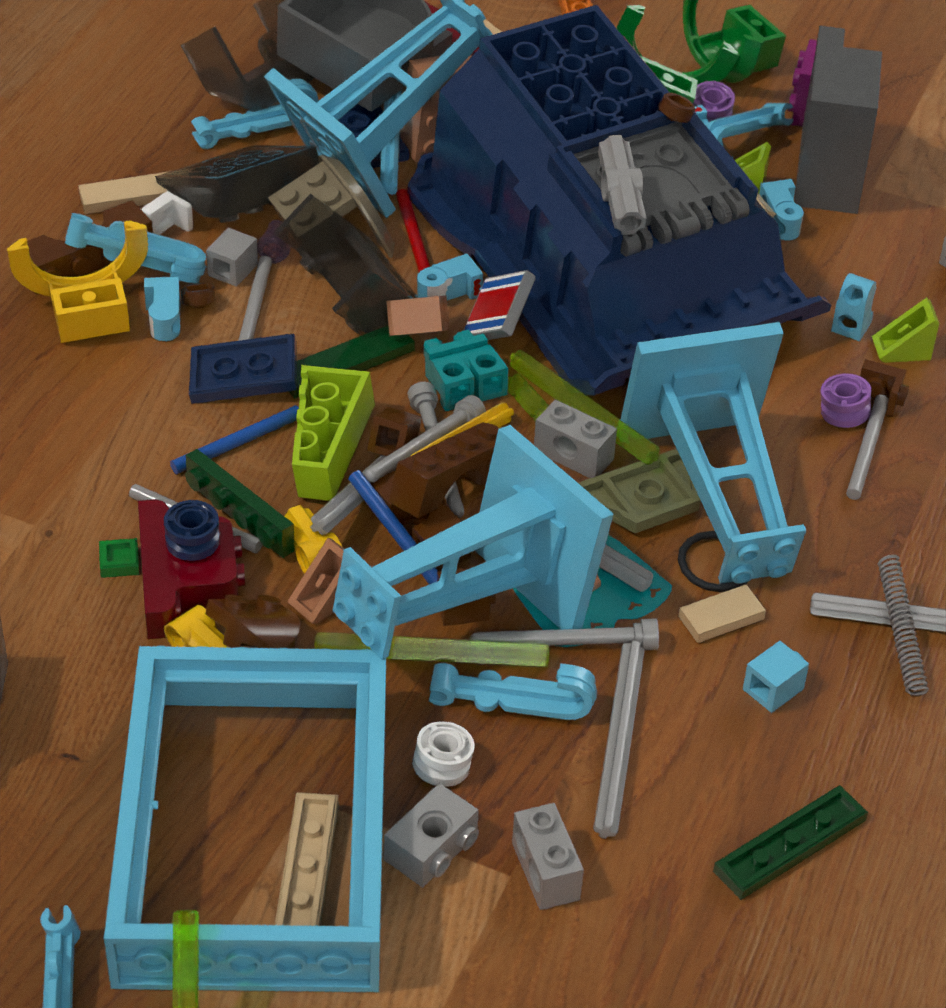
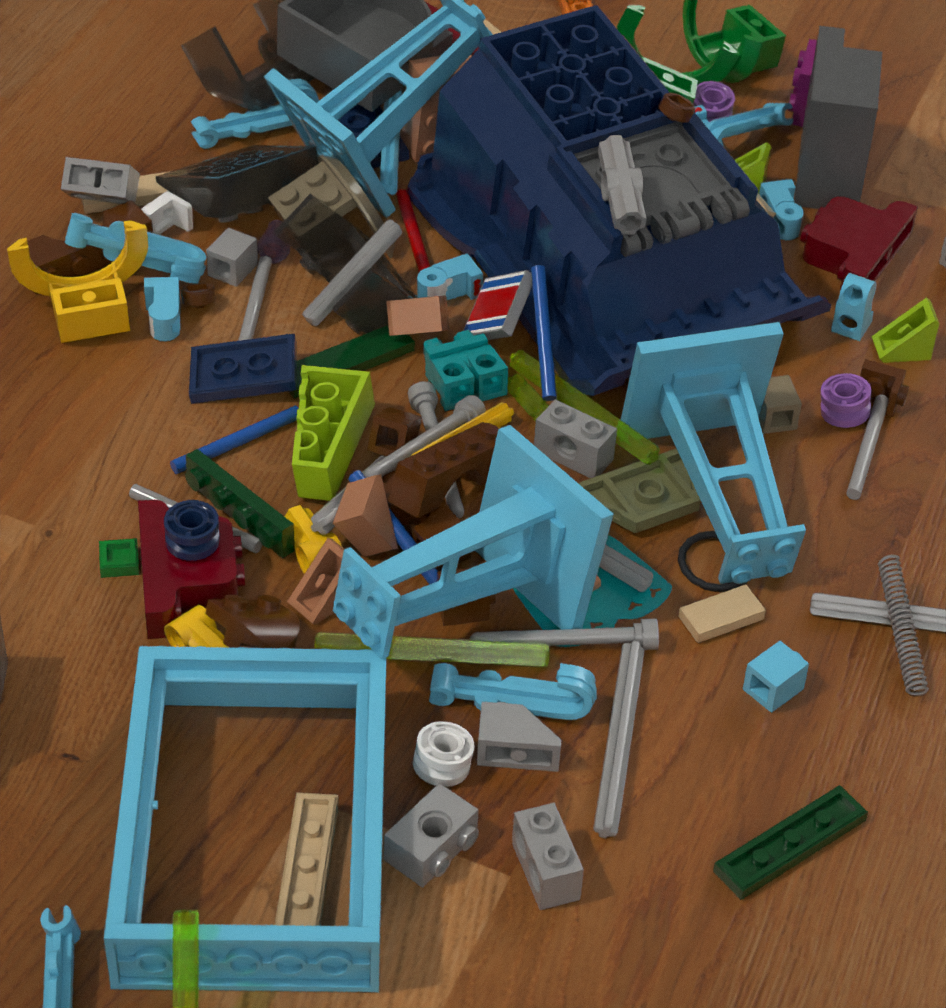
none -> light grey brick [61,157,140,204]
none -> light grey axle [302,219,402,326]
none -> nougat slope [333,474,398,557]
none -> light grey slope [477,701,561,772]
none -> blue bar [531,265,557,401]
none -> dark tan brick [759,375,802,434]
none -> dark red brick [800,196,918,290]

